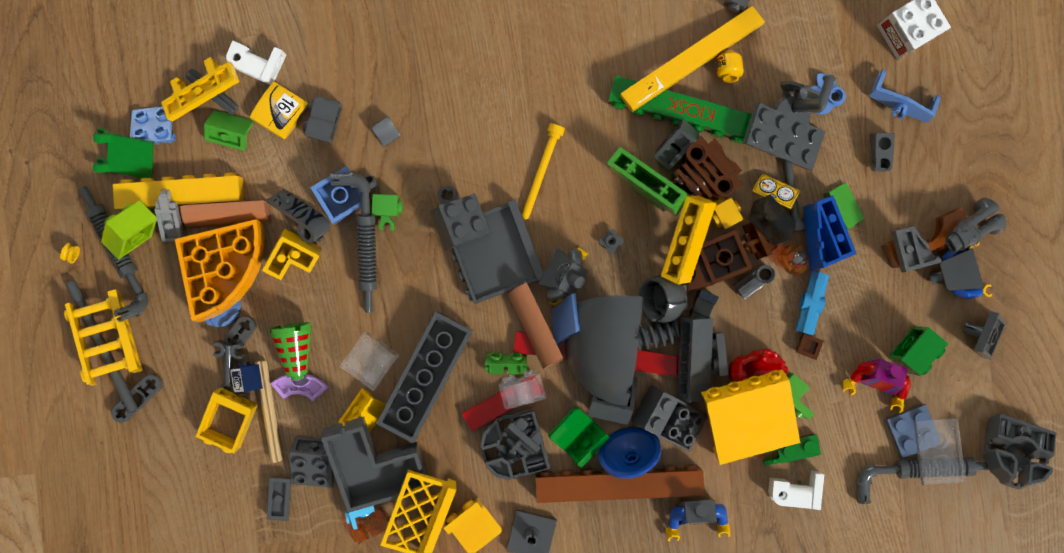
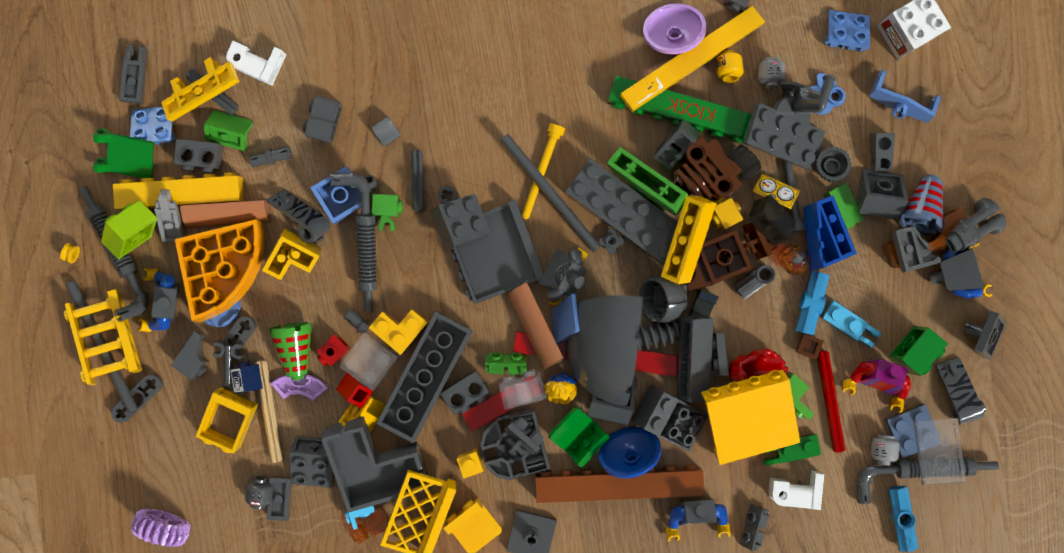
yellow slope [250,81,308,140] -> none
dark grey connector [983,414,1056,489] -> none
none -> dark grey hinge [119,45,148,104]
none -> lavender gear [131,508,190,547]
none -> torso [137,268,179,332]
none -> dark grey arch [171,330,209,380]
none -> dark grey brick [174,139,224,173]
none -> dark grey head [245,476,273,509]
none -> dark grey pin [248,145,293,168]
none -> red brick [316,334,351,366]
none -> red brick [336,372,373,408]
none -> dark grey pin [344,309,370,334]
none -> yellow brick [369,309,429,355]
none -> dark grey axle [411,150,424,212]
none -> dark grey brick [440,370,490,415]
none -> yellow brick [457,448,484,479]
none -> dark grey piece [500,134,601,252]
none -> yellow piece [544,372,577,405]
none -> dark grey brick [565,158,678,267]
none -> lavender dish [643,3,706,54]
none -> clear smoke gear [727,144,761,180]
none -> dark grey hinge [740,505,770,551]
none -> light grey head [758,57,785,90]
none -> dark grey hat [815,146,852,182]
none -> red axle [817,350,845,453]
none -> medium azure hinge [821,301,881,348]
none -> medium blue hinge [824,10,870,52]
none -> dark grey slope [857,168,909,220]
none -> light grey head [870,434,900,466]
none -> dark azure piece [888,485,918,552]
none -> sand blue cone [899,175,943,235]
none -> dark grey door [935,357,986,425]

